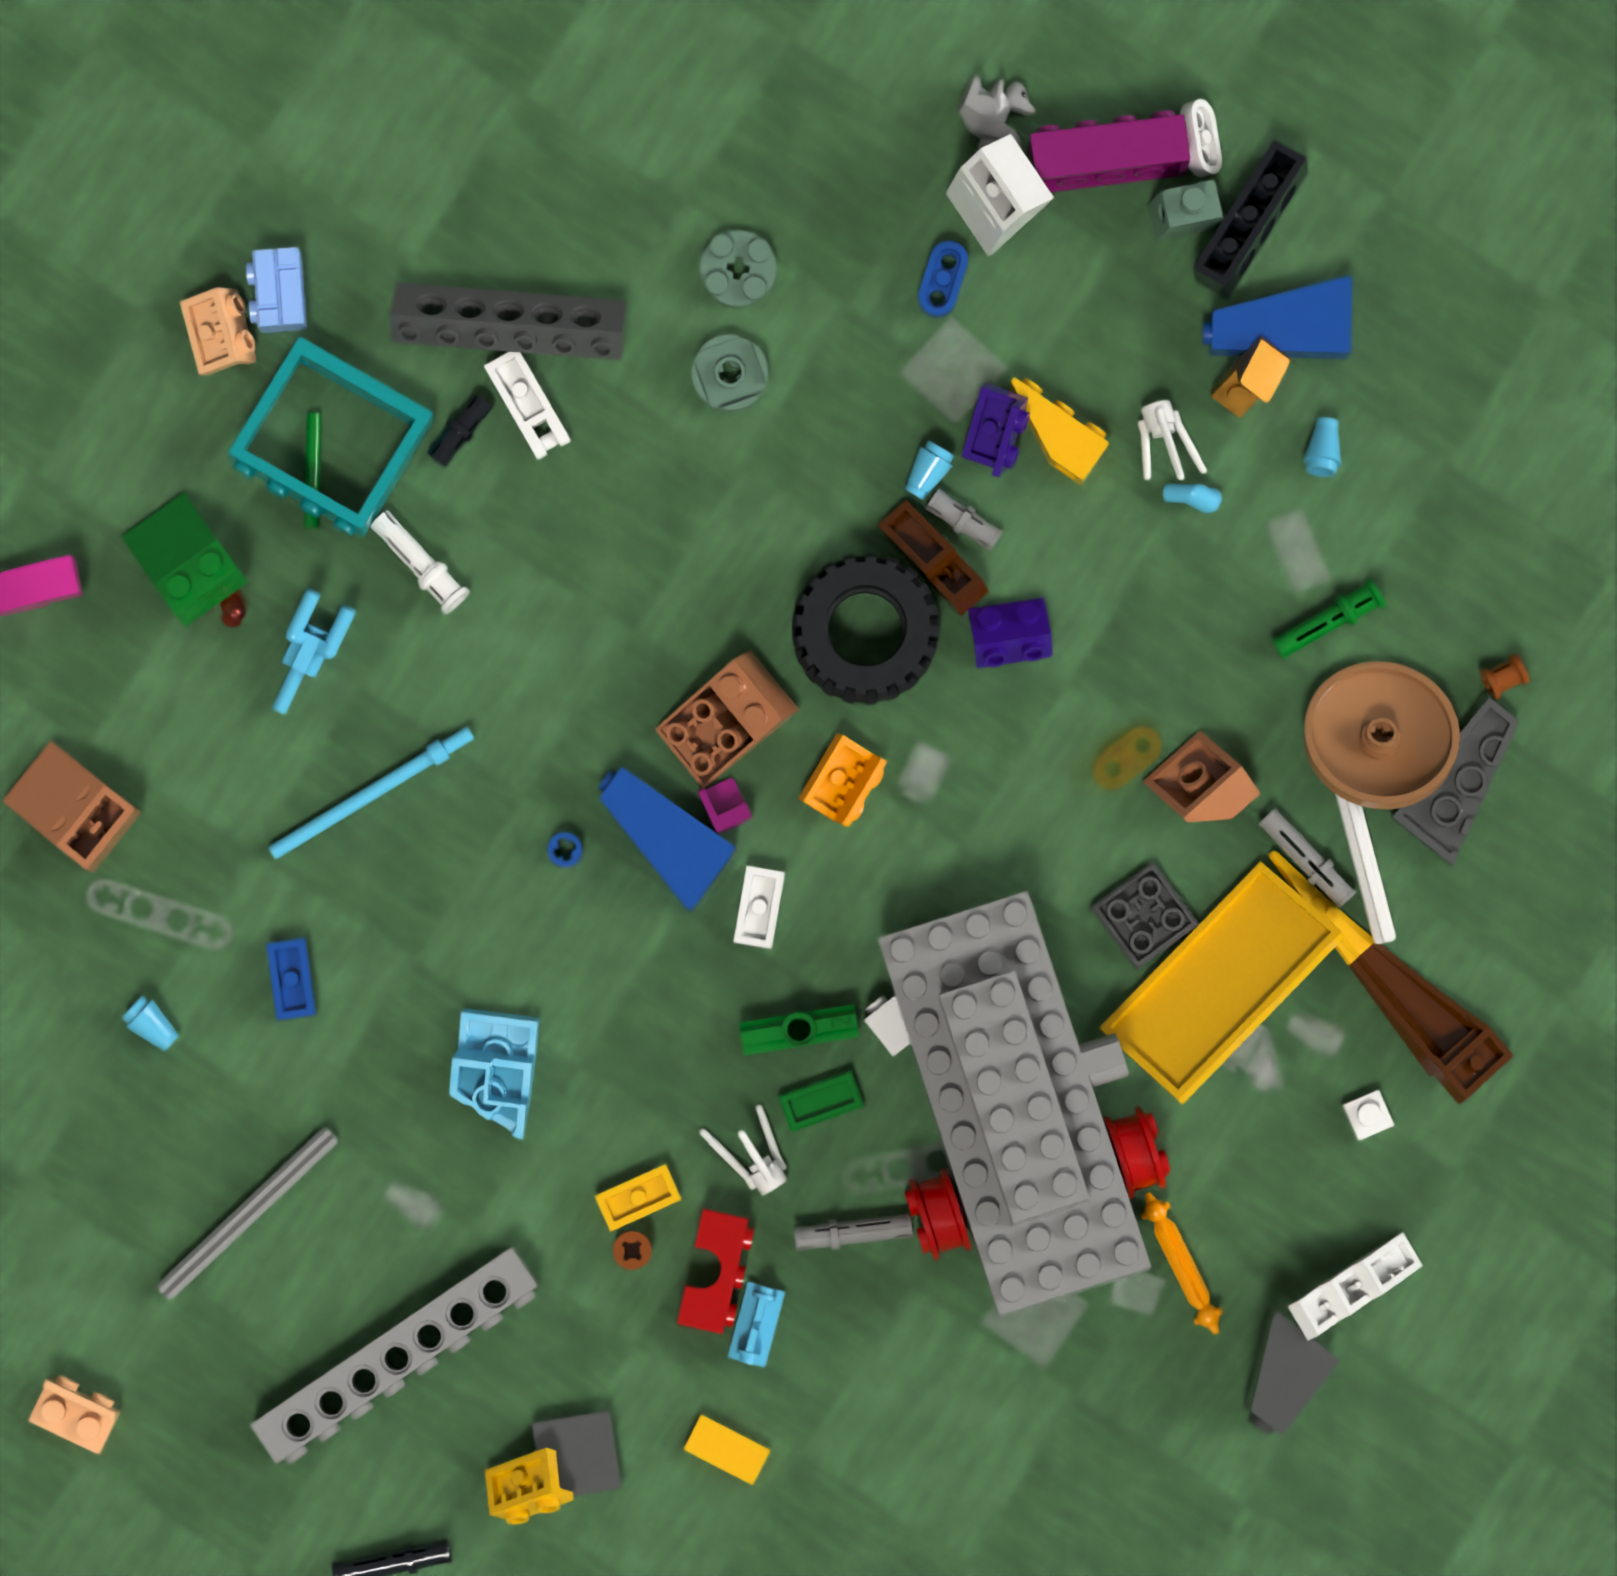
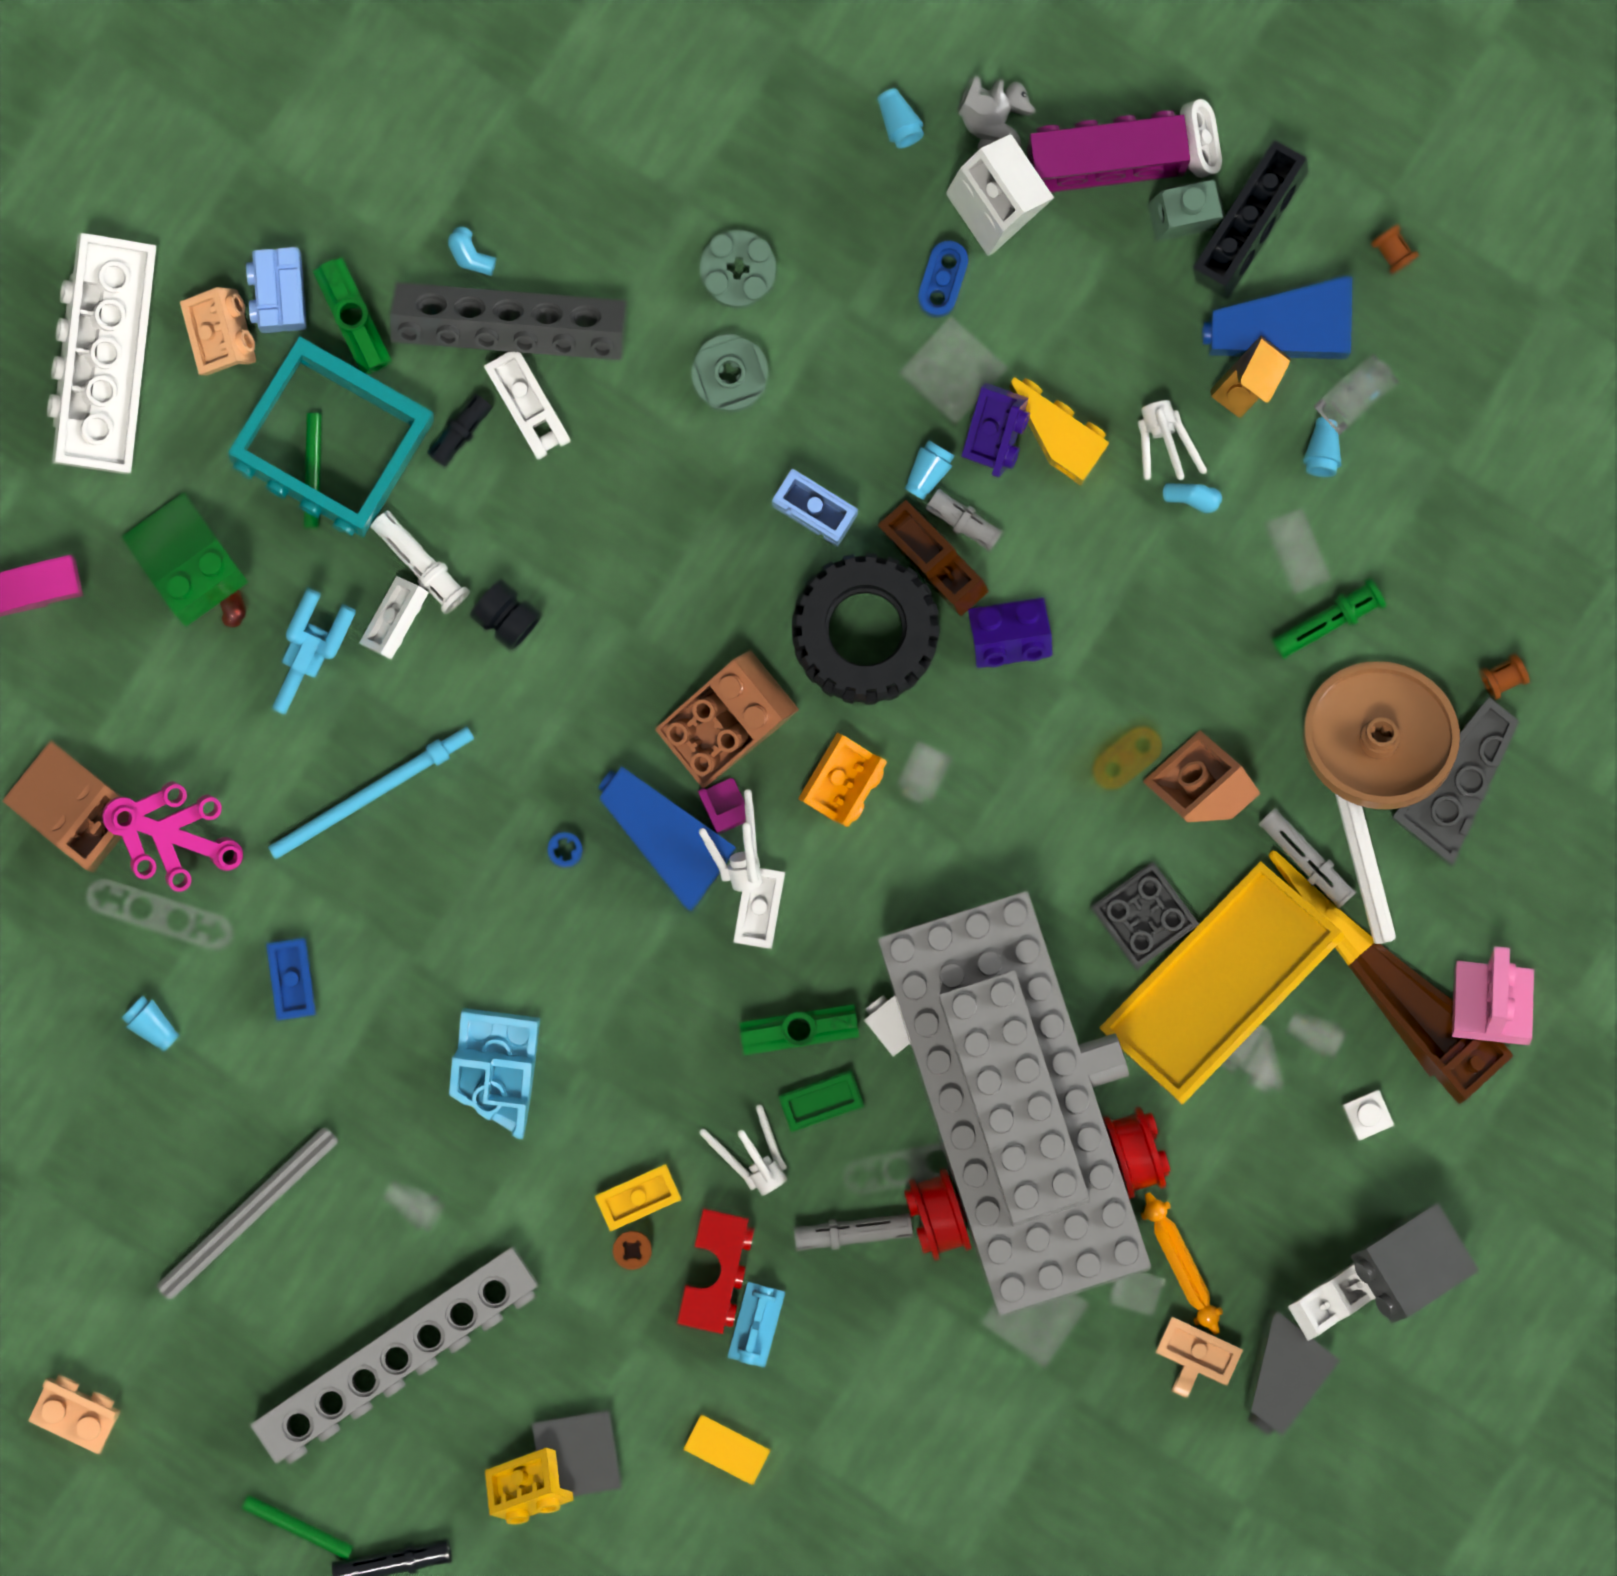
none -> white plate [47,233,156,474]
none -> dark pink plant [102,781,243,892]
none -> green bar [242,1495,354,1560]
none -> green piece [312,257,393,375]
none -> white plate [359,576,429,659]
none -> medium azure arm [448,226,497,276]
none -> black wheel [469,579,543,652]
none -> white plant [699,789,763,892]
none -> light blue brick [772,468,858,547]
none -> medium azure cone [877,88,924,149]
none -> light nougat plate [1155,1317,1243,1398]
none -> clear slope [1313,354,1399,435]
none -> dark grey slope [1350,1203,1479,1324]
none -> dark orange bush [1370,224,1420,275]
none -> bright pink bracket [1452,946,1534,1045]

